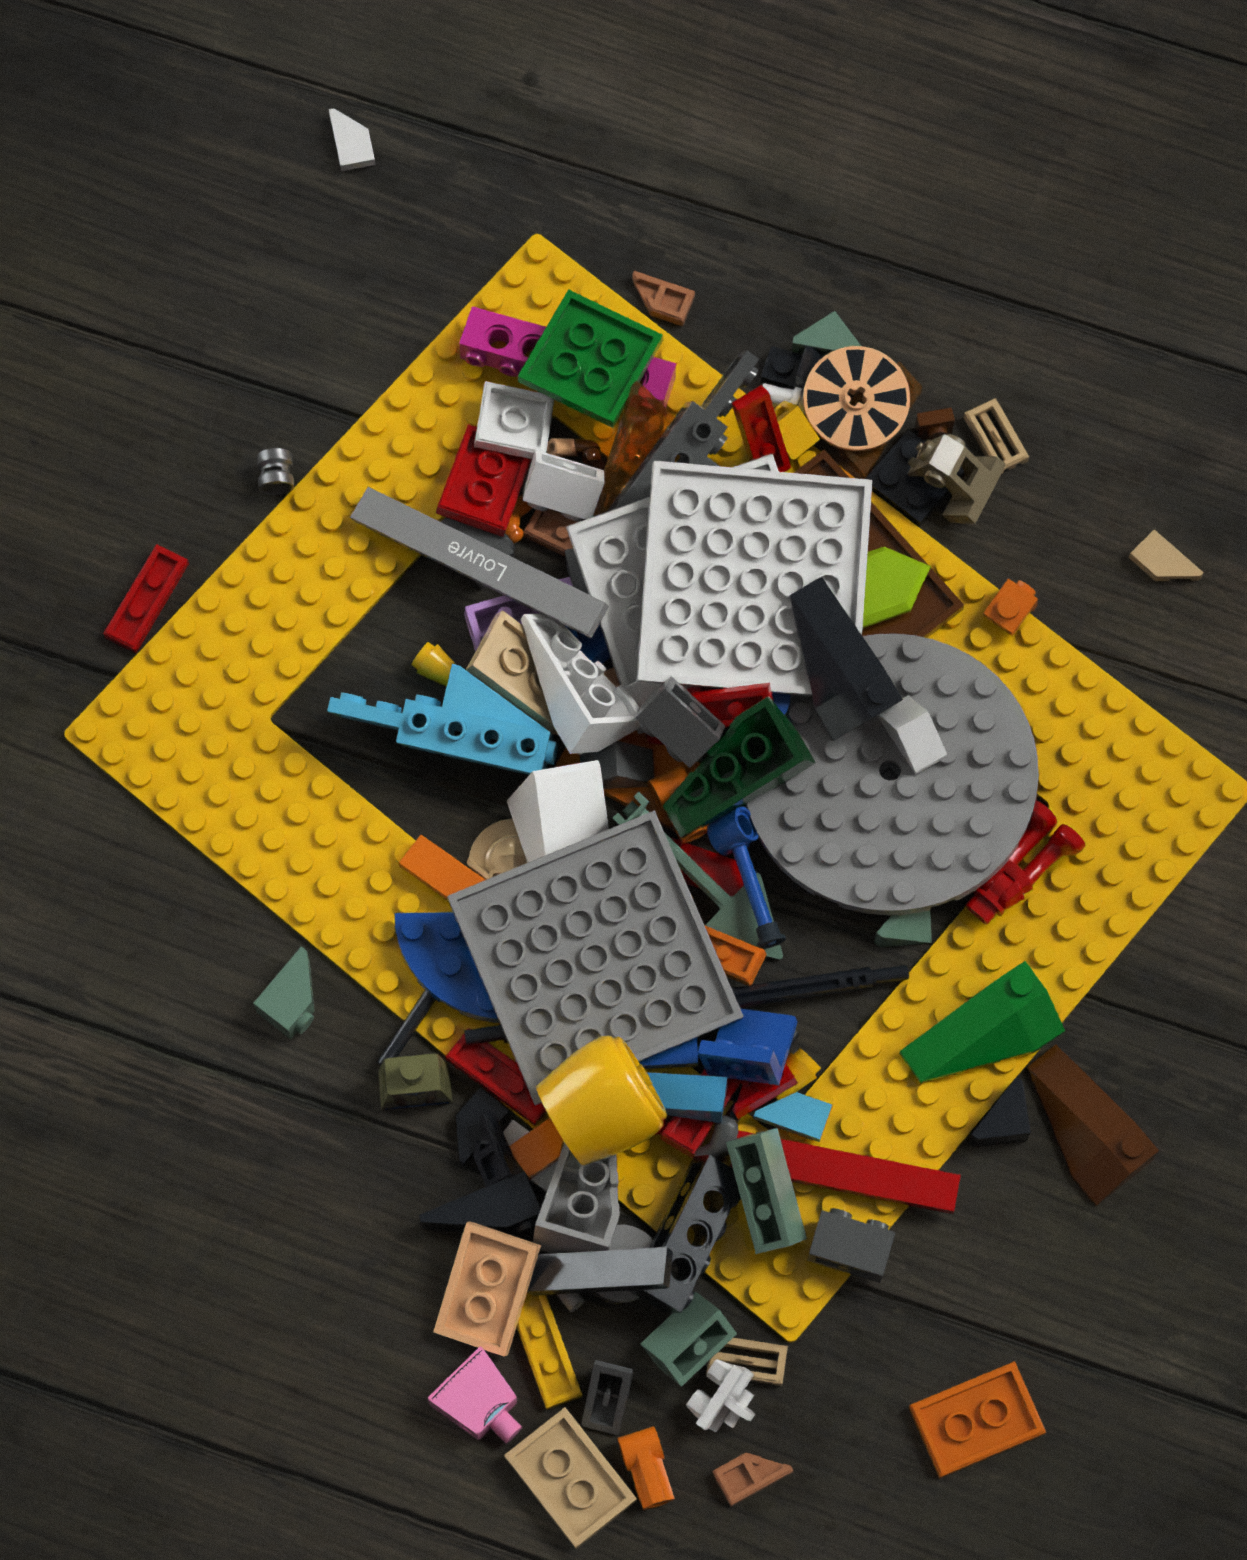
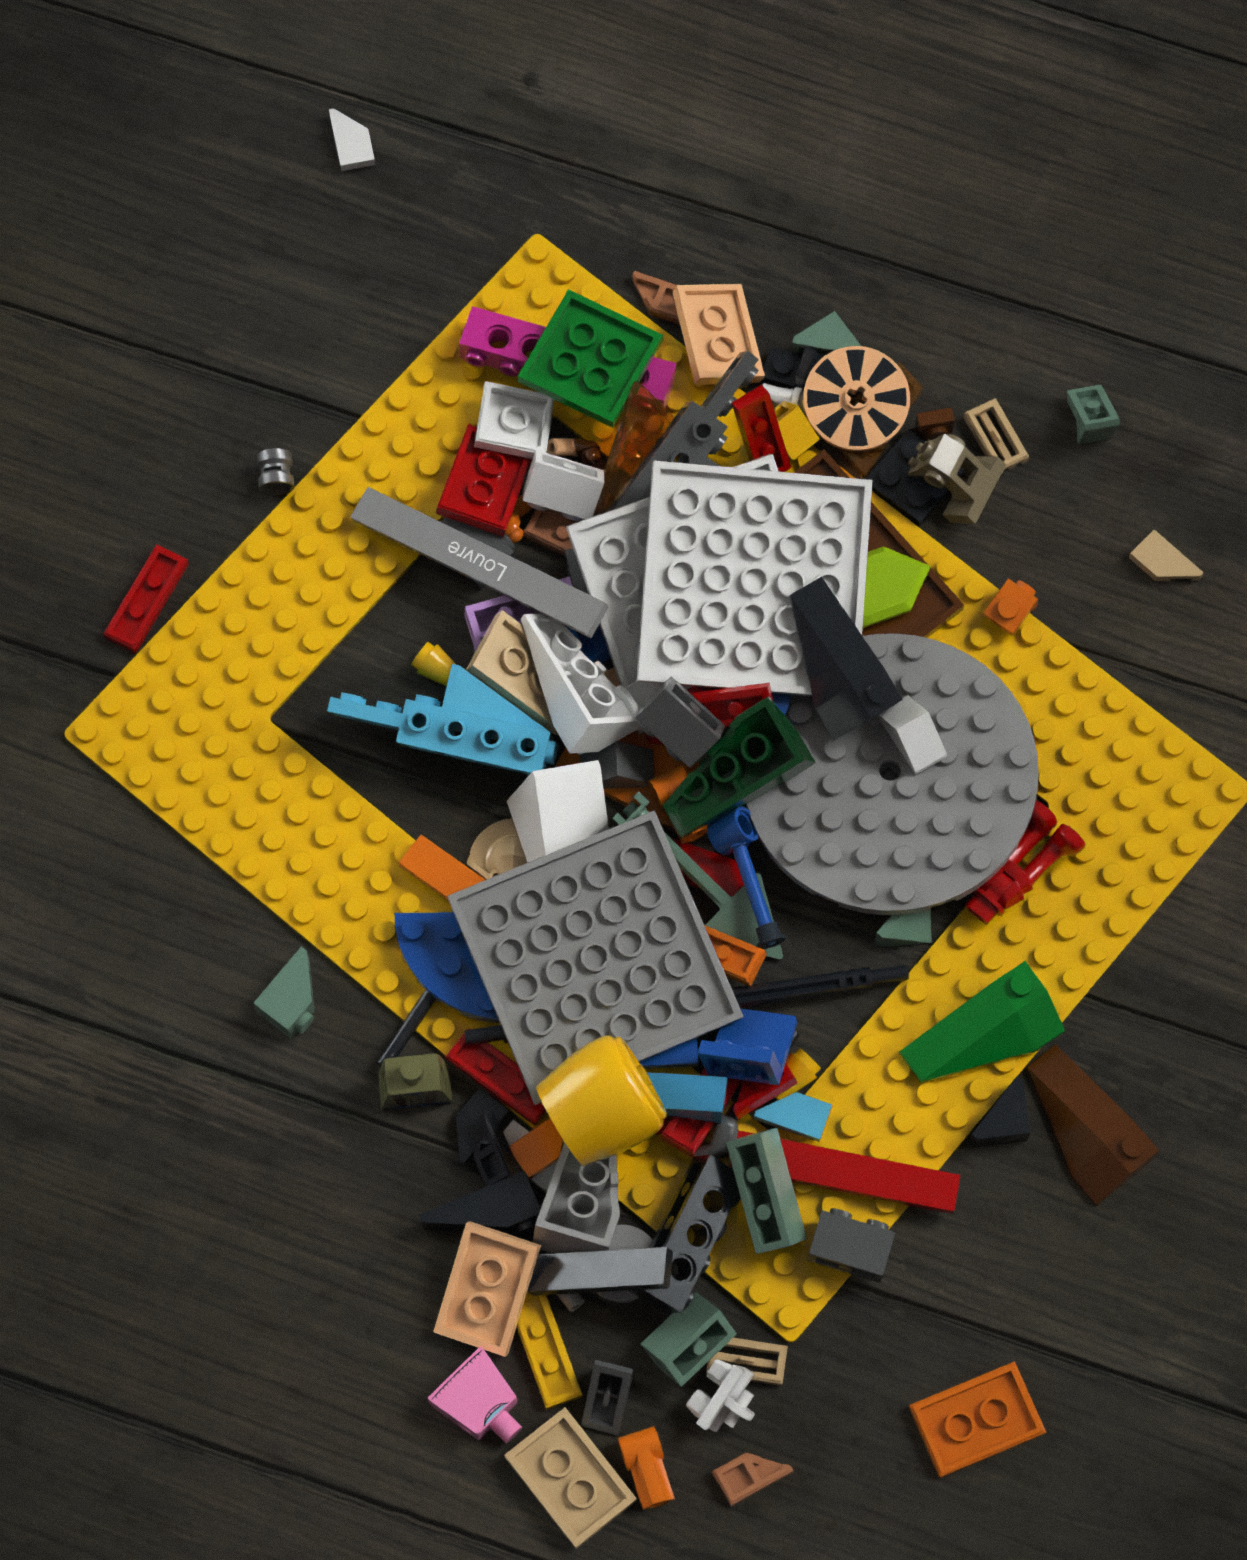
none -> light nougat plate [672,284,765,385]
none -> sand green slope [1067,385,1120,444]

